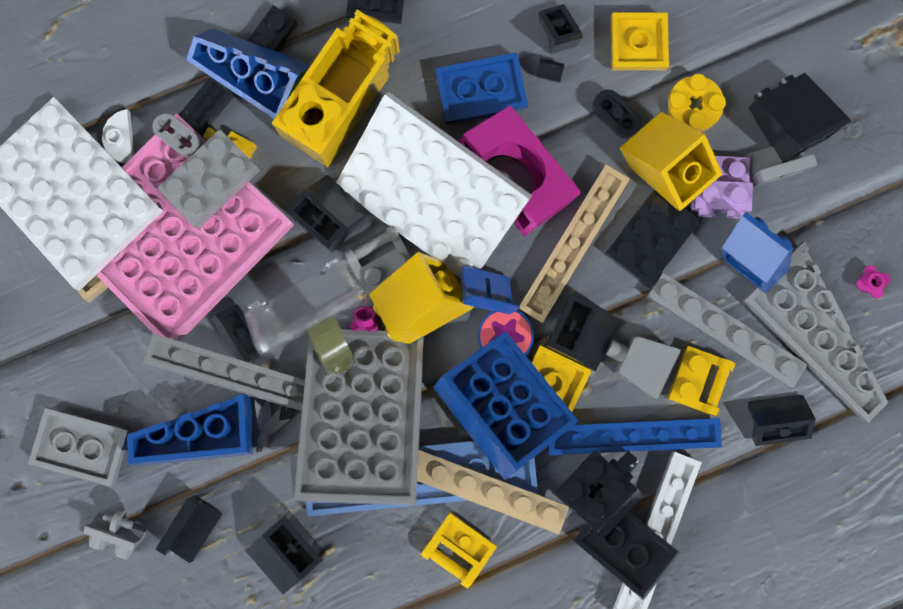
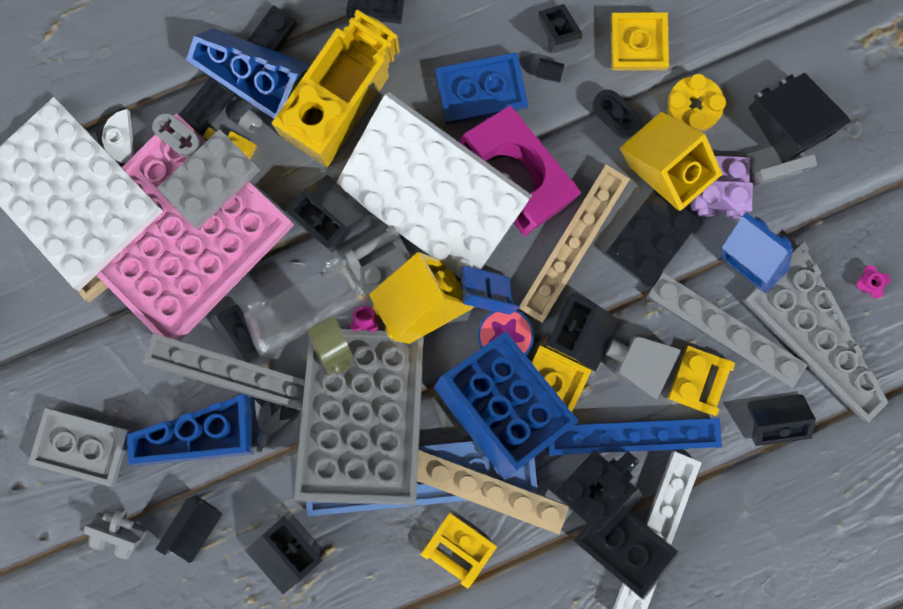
none -> light grey hinge [238,108,262,133]

